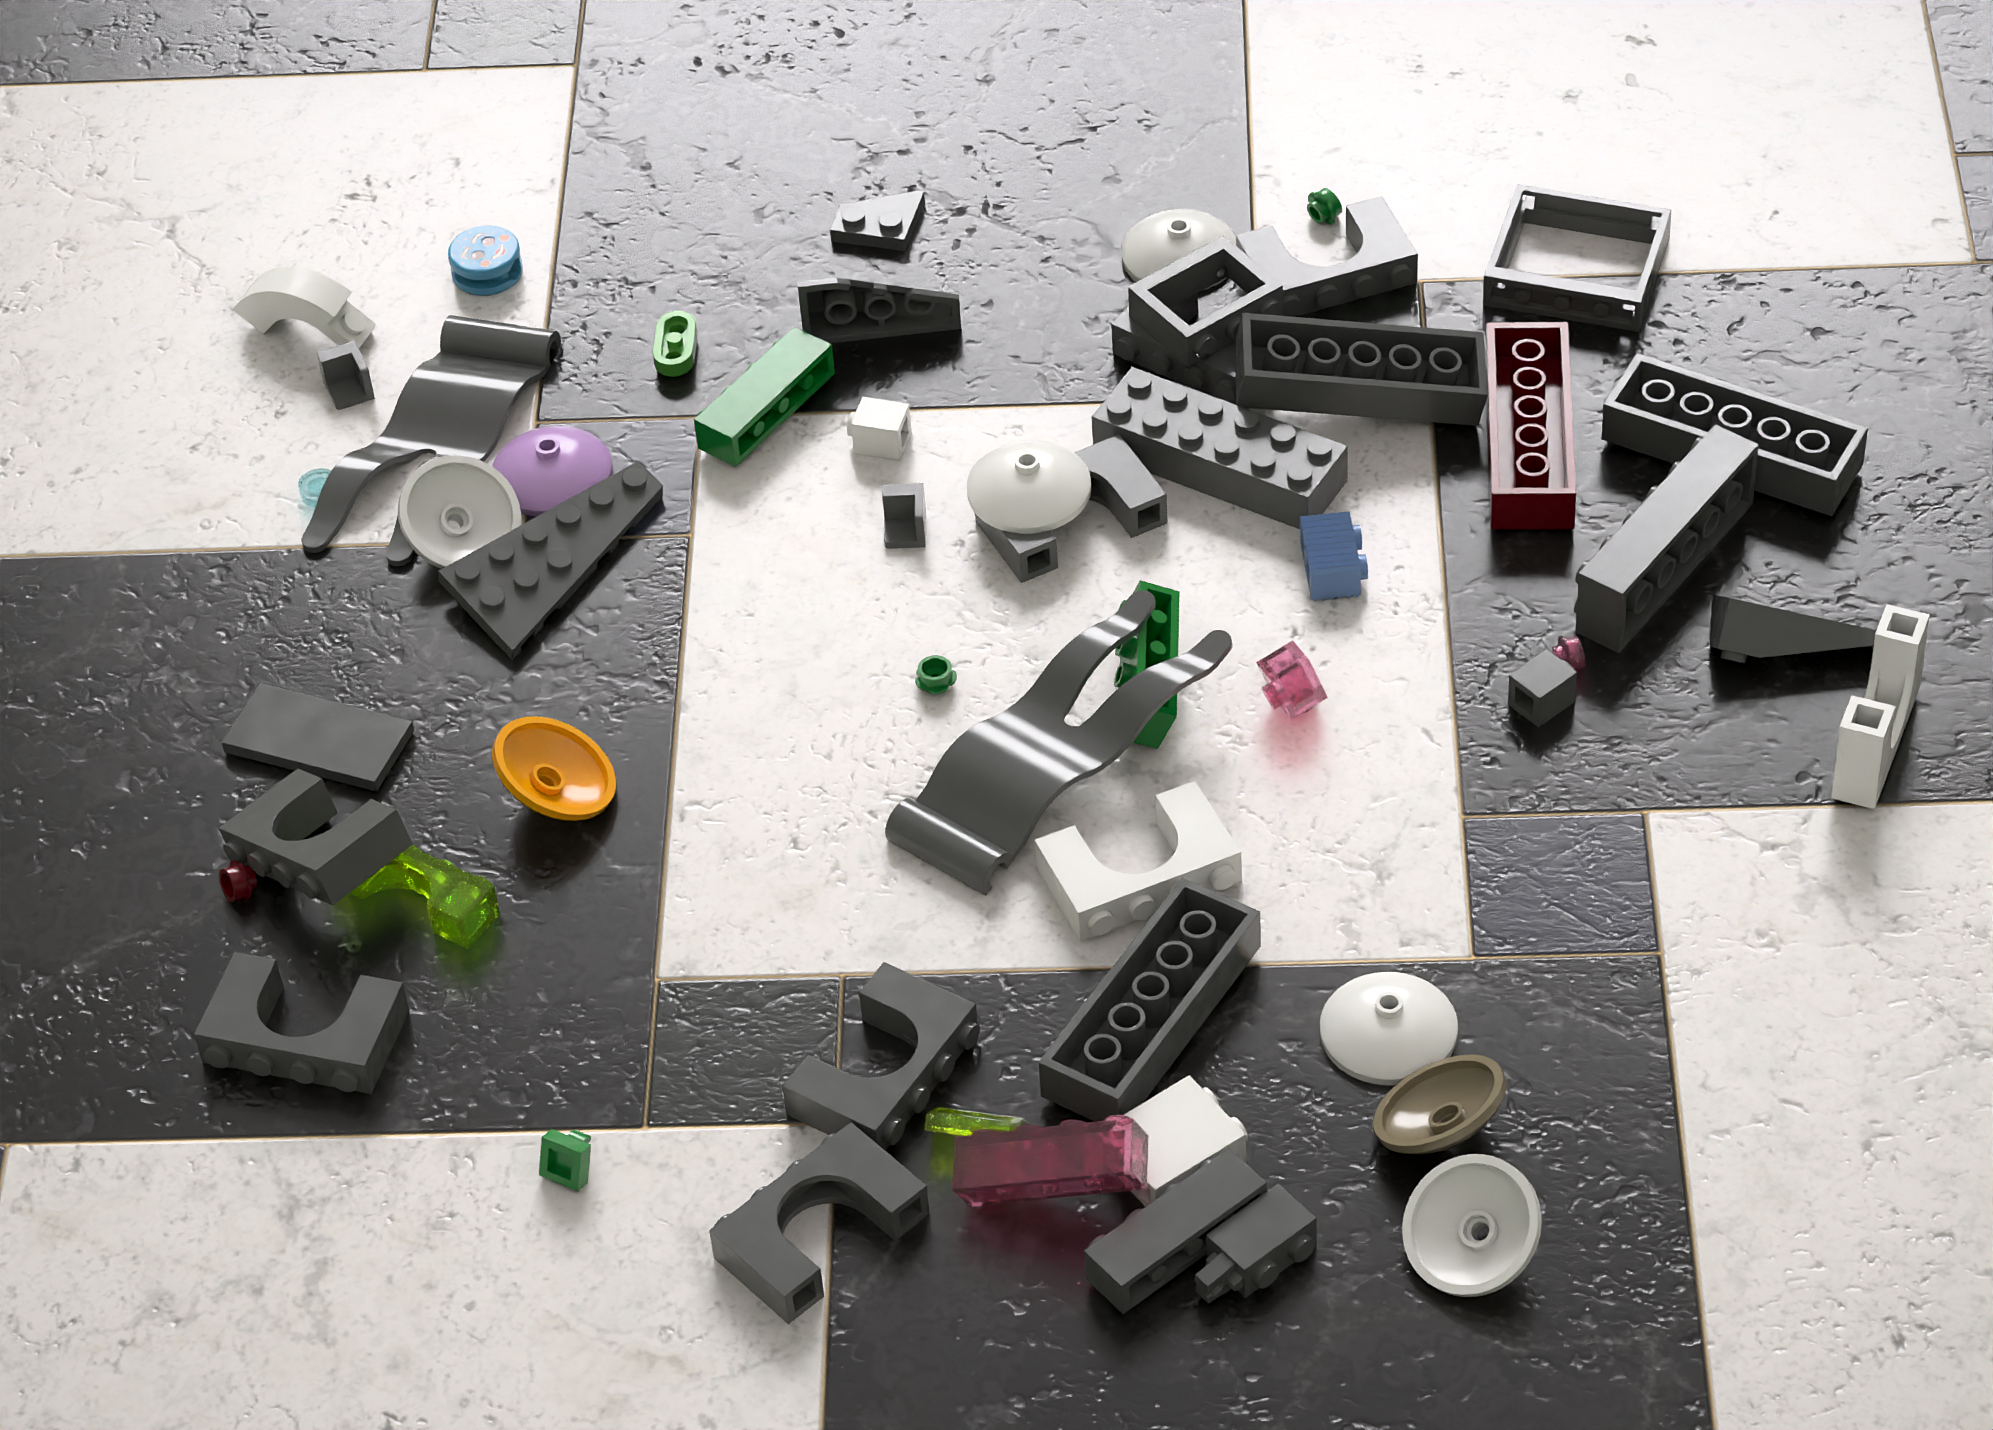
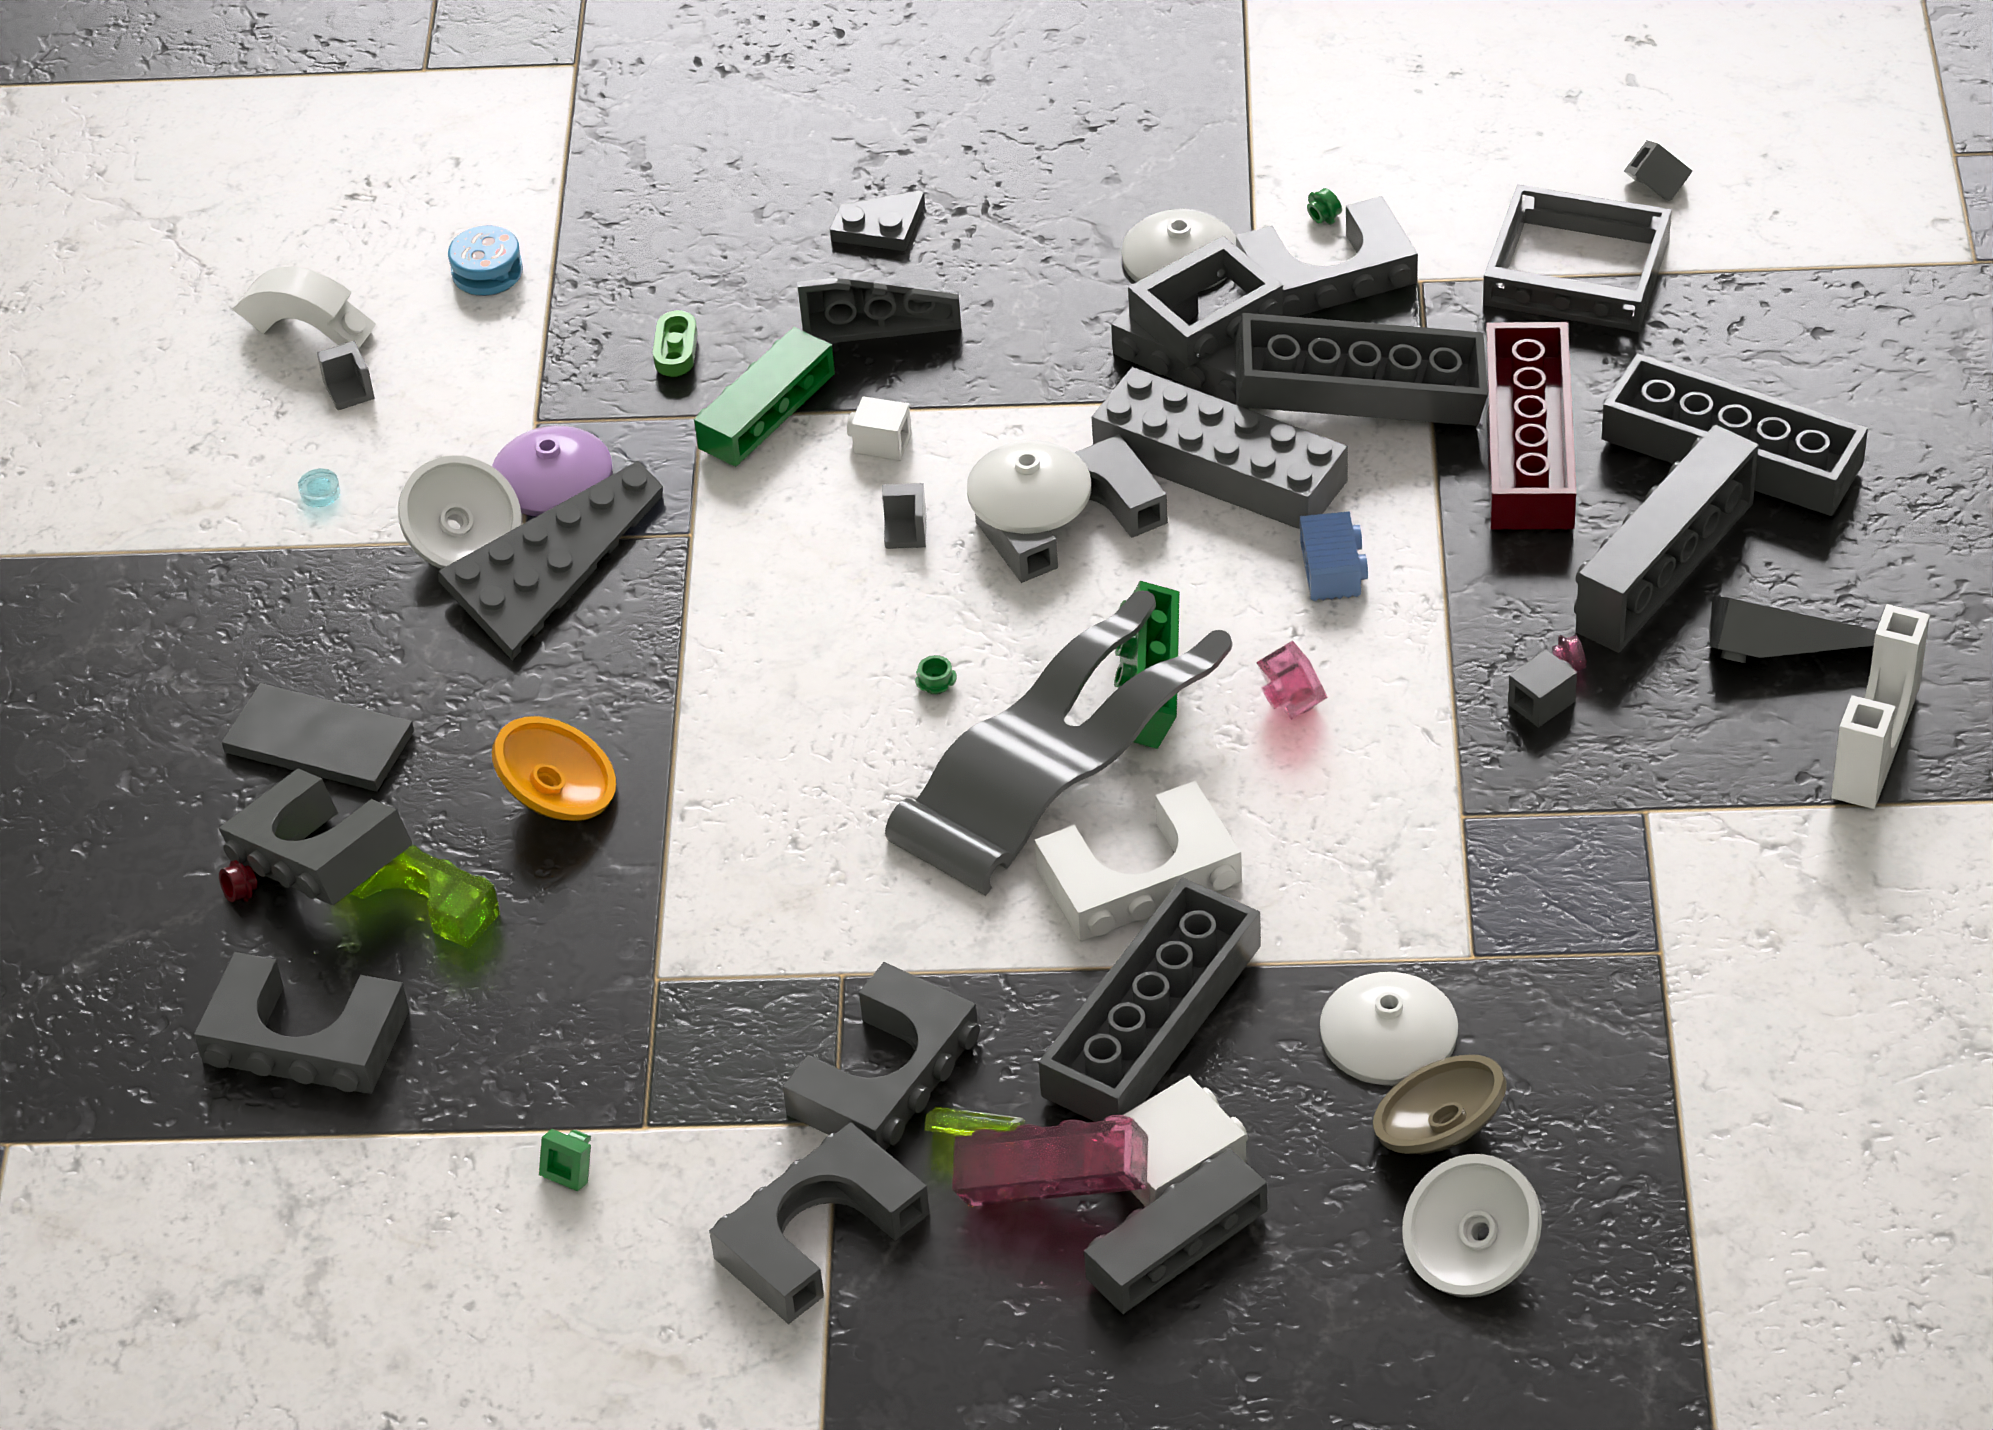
dark grey flag [301,315,561,566] -> none
dark grey hinge [1195,1184,1317,1303] -> none
none -> dark grey panel [1623,140,1693,201]

